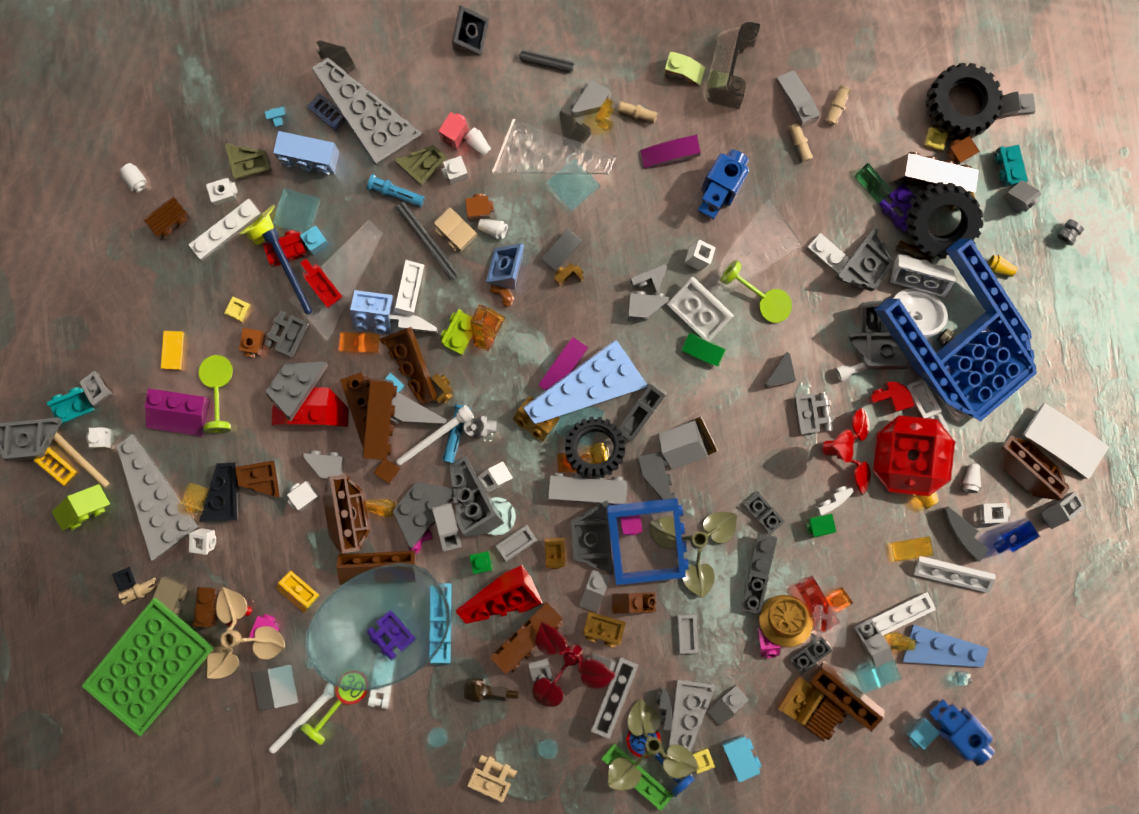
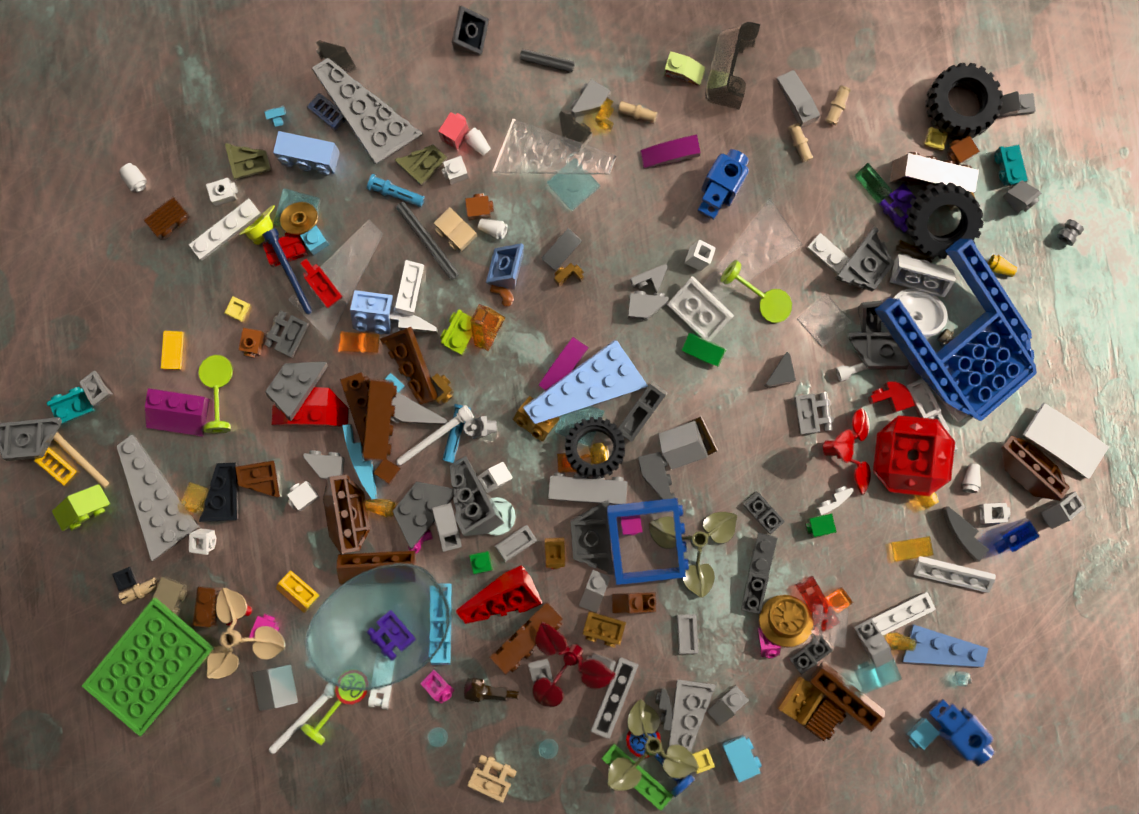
white brick [86,427,111,449] -> none
none -> pearl gold dish [280,202,318,235]
none -> medium azure slope [342,424,377,499]
none -> dark pink bracket [420,670,455,704]
none -> clear plate [797,293,851,347]

